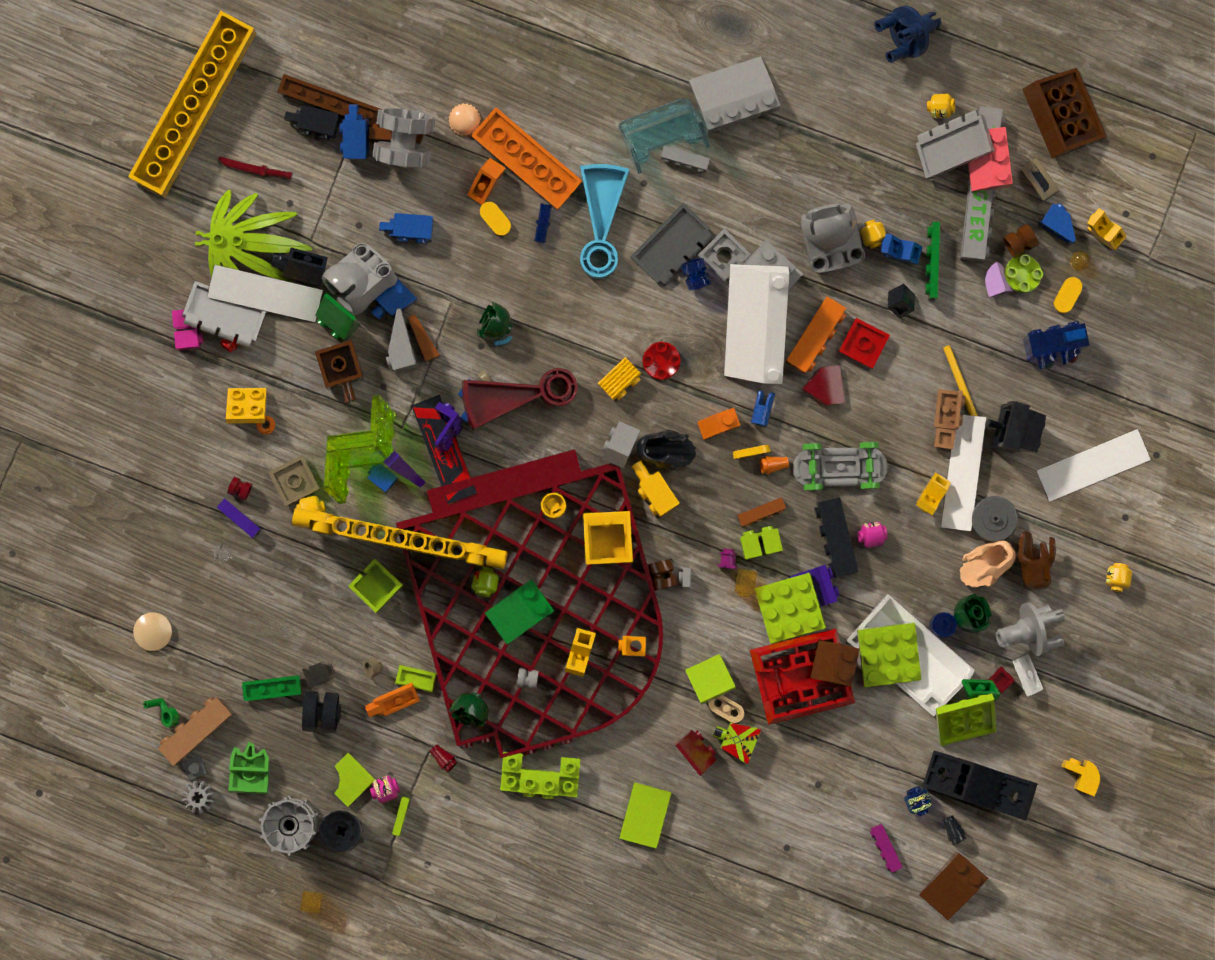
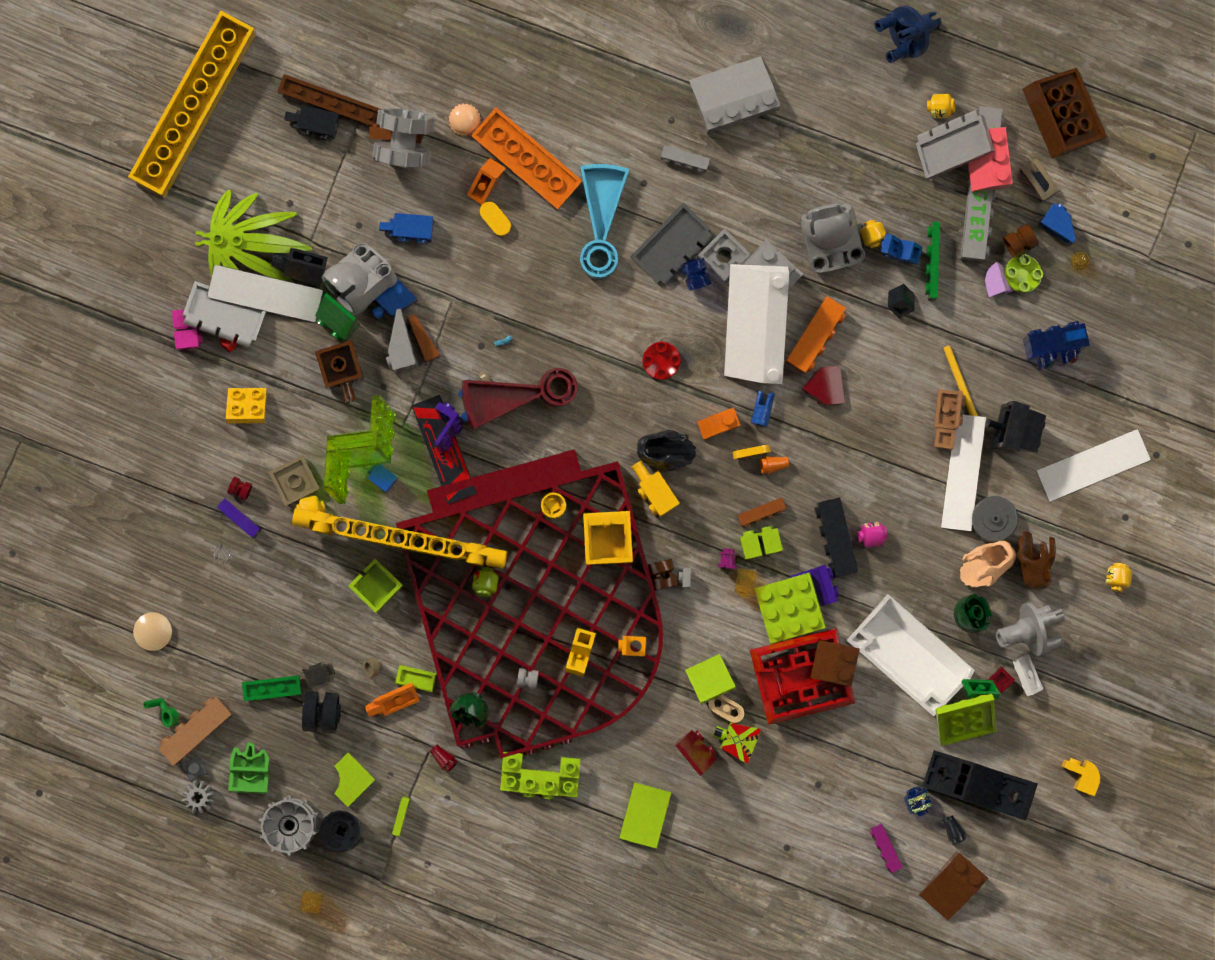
dark red sword [219,156,293,180] -> none
orange plate [256,415,275,435] -> none
blue hinge [340,104,369,159] -> none
dark pink head [370,775,400,803] -> none
dark purple piece [383,451,426,488] -> none
dark green cylinder [477,302,512,341] -> none
green slope [485,579,554,644] -> none
clear blue pin [534,203,552,243] -> none
yellow brick [598,357,641,401] -> none
light grey brick [602,421,640,468] -> none
clear light blue windscreen [619,98,710,174] -> none
light grey piece [792,442,888,491] -> none
red plate [838,318,890,369] -> none
lime plate [857,622,922,687] -> none
yellow brick [916,472,951,515] -> none
clear blue wheel [929,612,957,637] -> none
yellow tile [1053,277,1082,313] -> none
yellow brick [1087,208,1127,251] -> none

